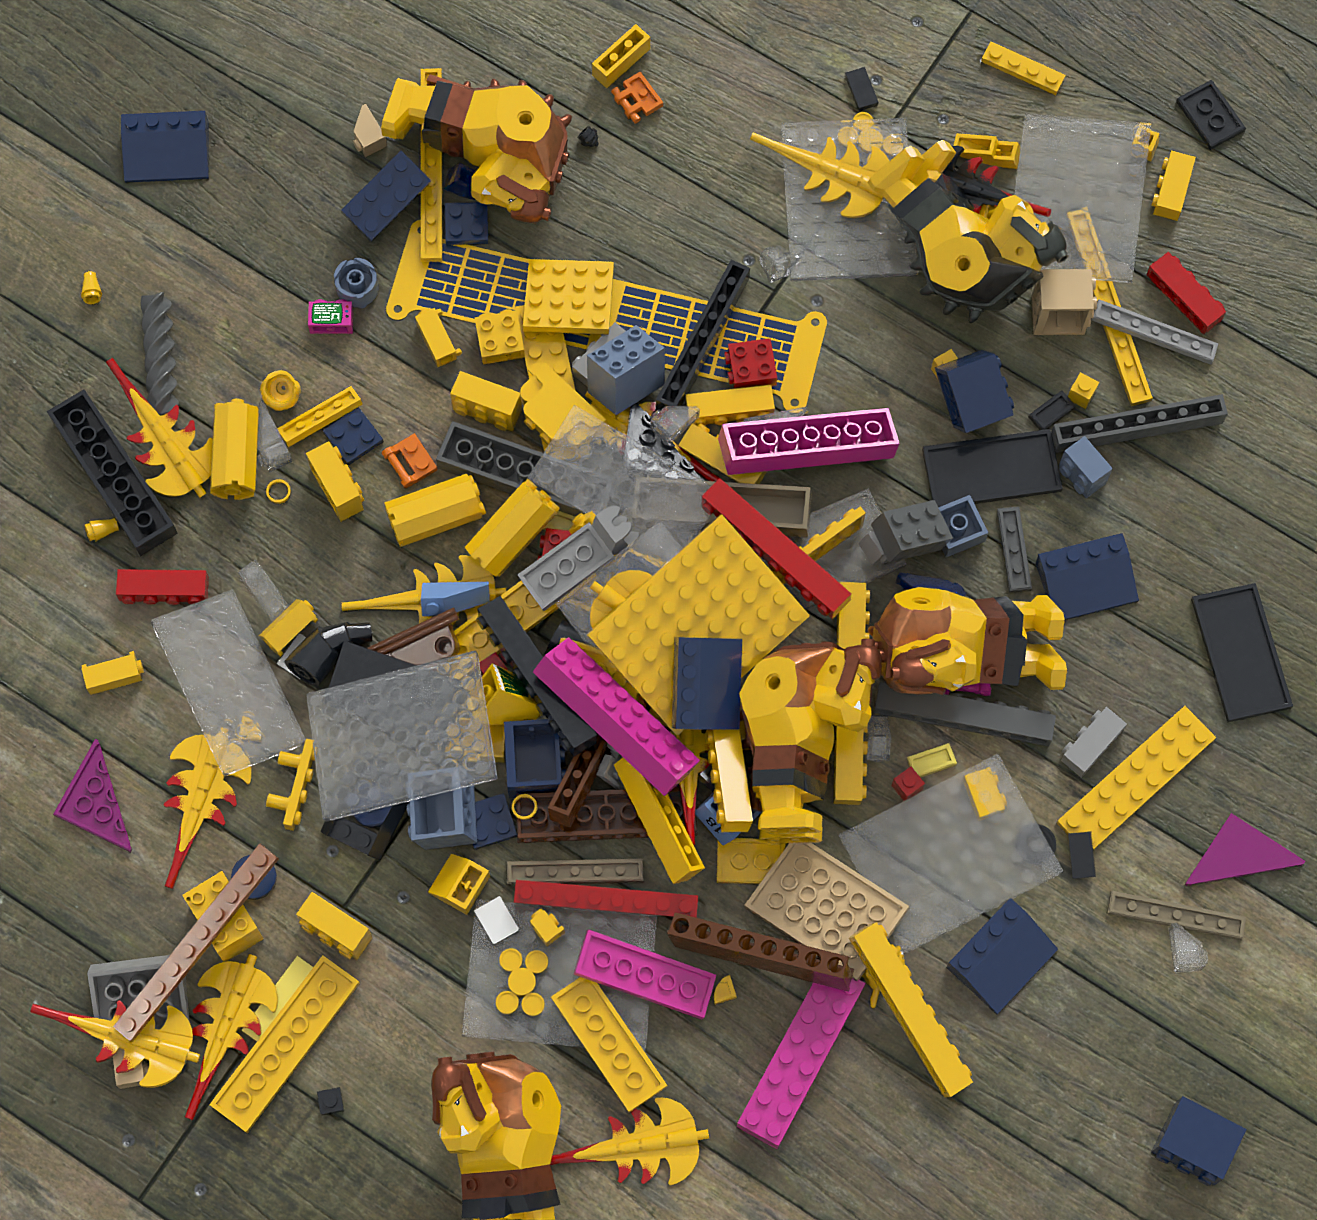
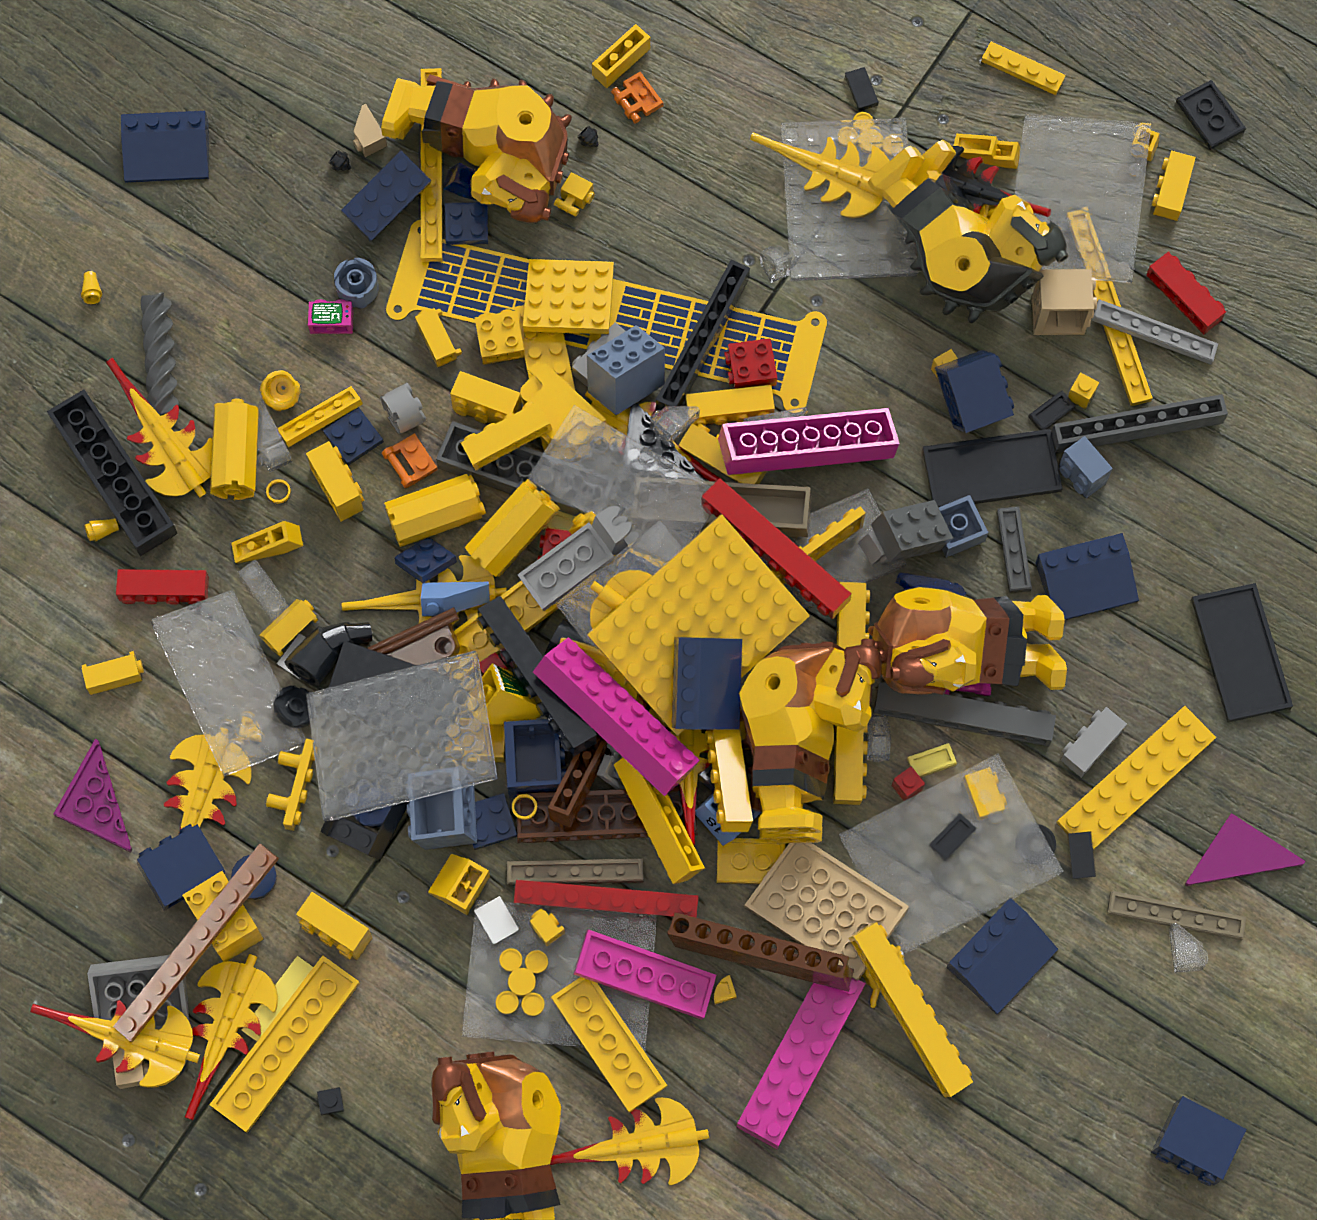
none -> dark blue container [136,824,225,911]
none -> yellow slope [231,521,303,564]
none -> black tile [273,685,318,728]
none -> black plate [329,150,351,171]
none -> light grey brick [380,383,427,434]
none -> dark blue plate [394,537,457,583]
none -> yellow brick [461,402,553,471]
none -> yellow brick [554,172,595,217]
none -> black tile [929,813,977,862]

